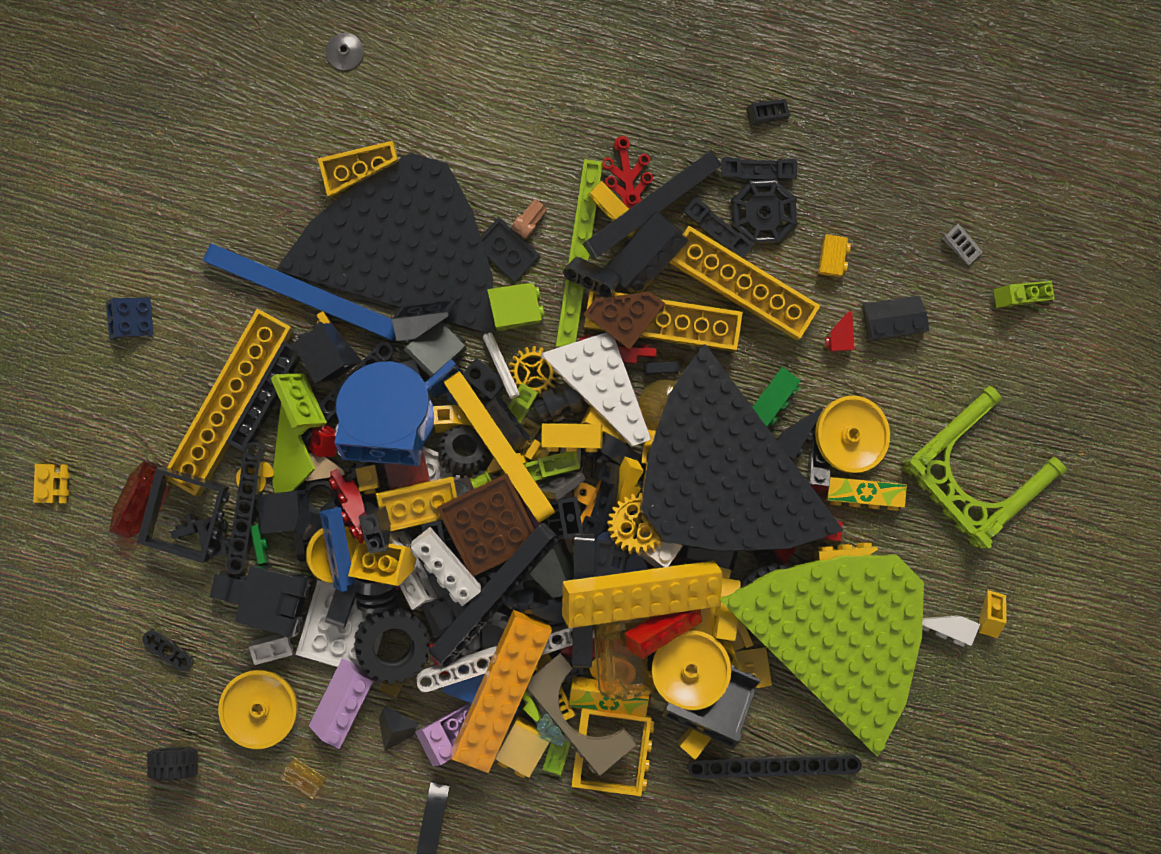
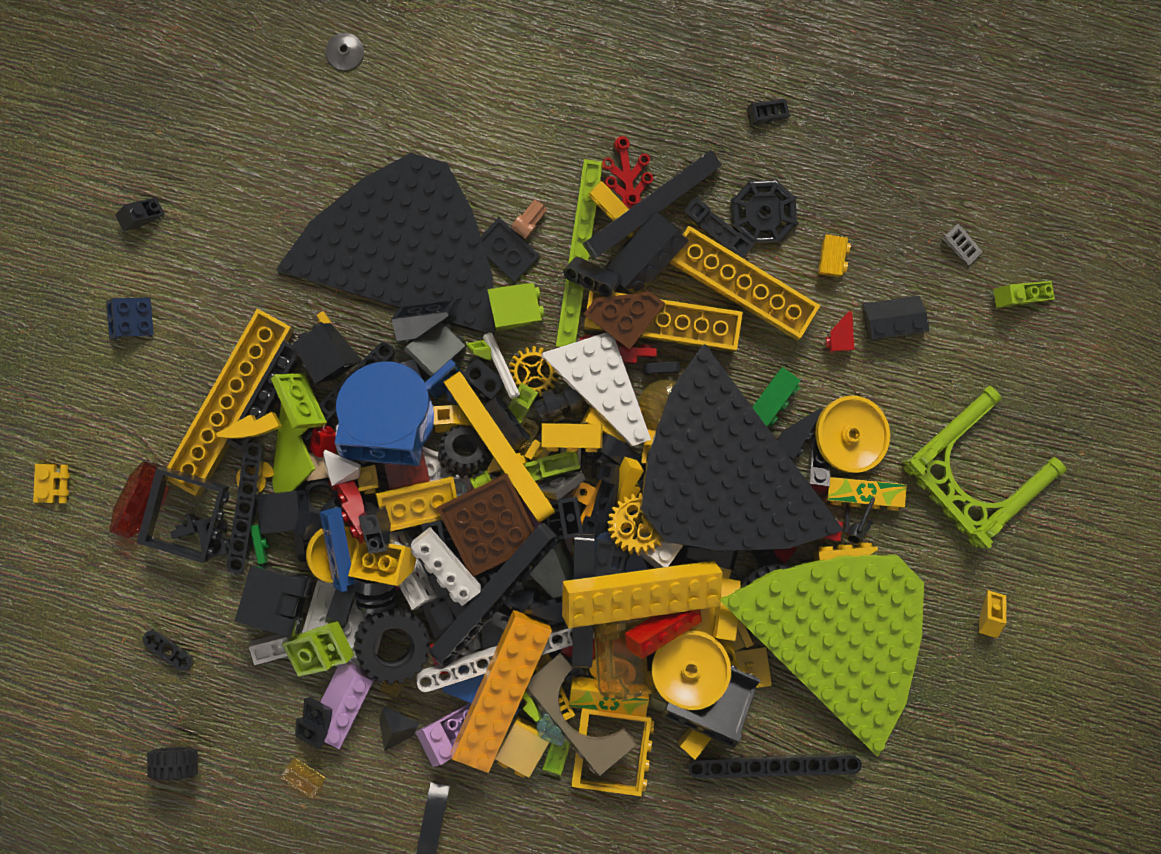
blue beam [203,243,396,341] -> none
black brick [210,571,247,604] -> none
yellow dish [218,670,298,749] -> none
yellow wedge [318,141,399,198] -> none
black slope [721,157,797,180] -> none
white slope [922,615,980,647] -> none
none -> black slope [115,198,165,232]
none -> yellow slope [216,412,282,439]
none -> lime slope [282,621,354,677]
none -> black slope [295,697,333,749]
none -> white slope [323,450,361,486]
none -> lime slope [466,340,491,360]
none -> black plant [843,497,875,544]

